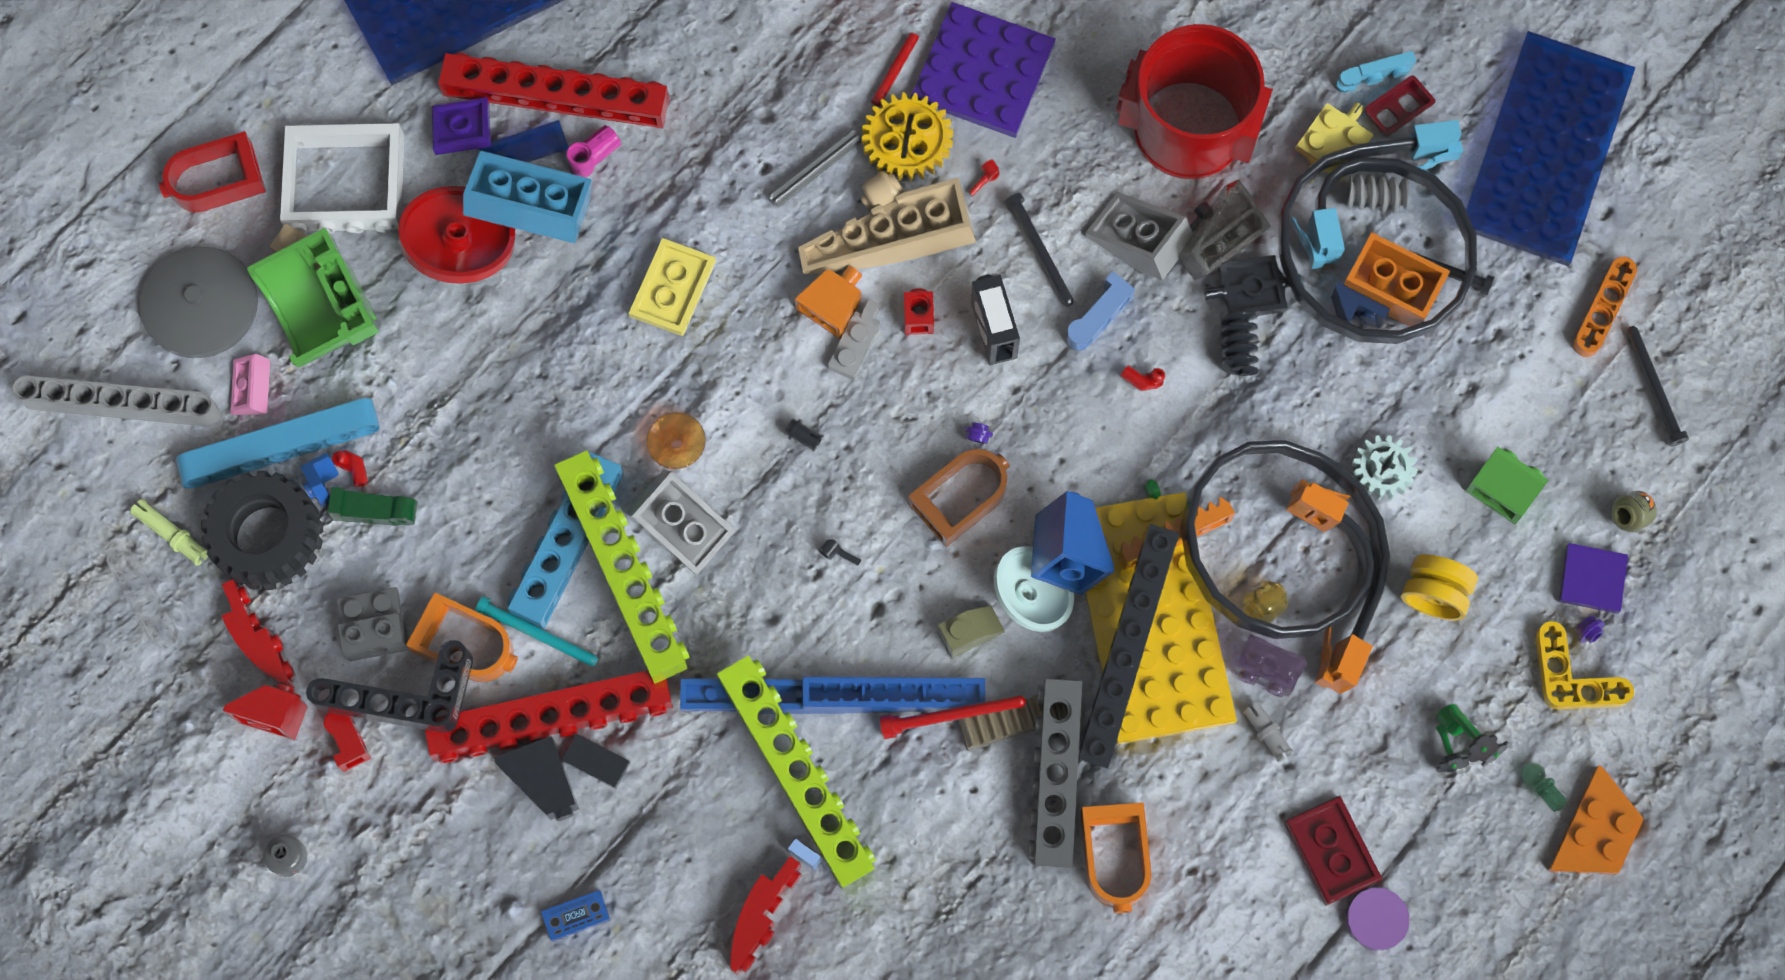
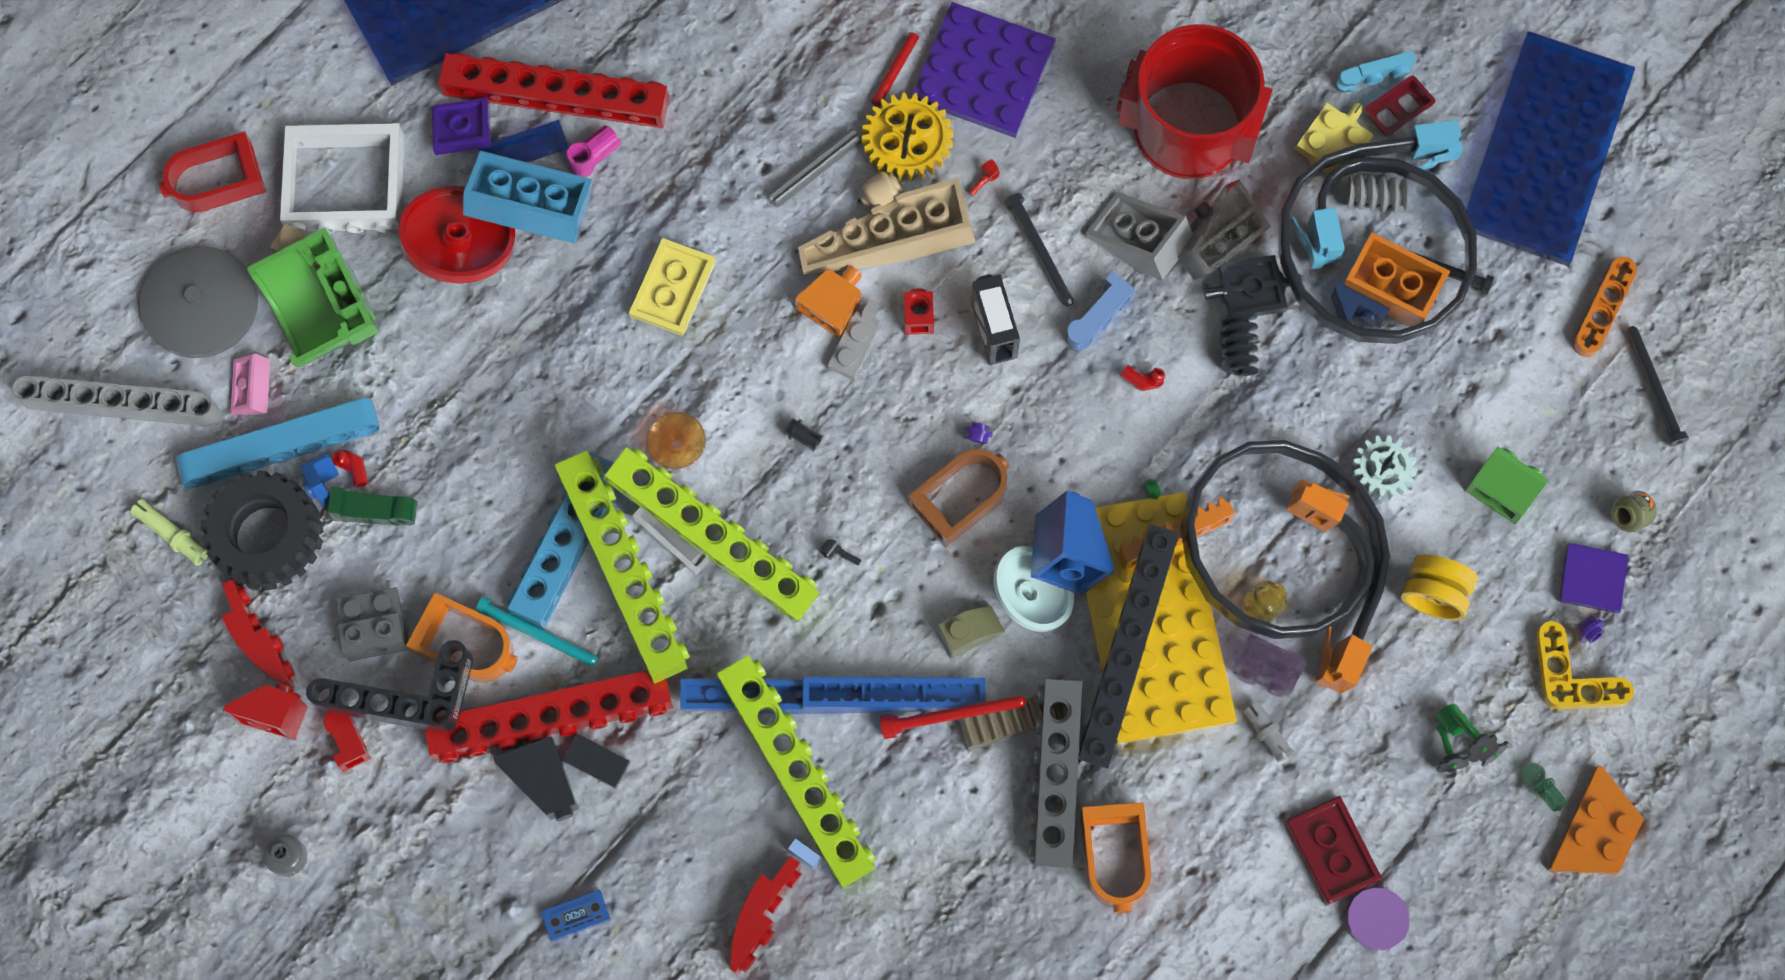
none -> lime brick [603,447,820,623]

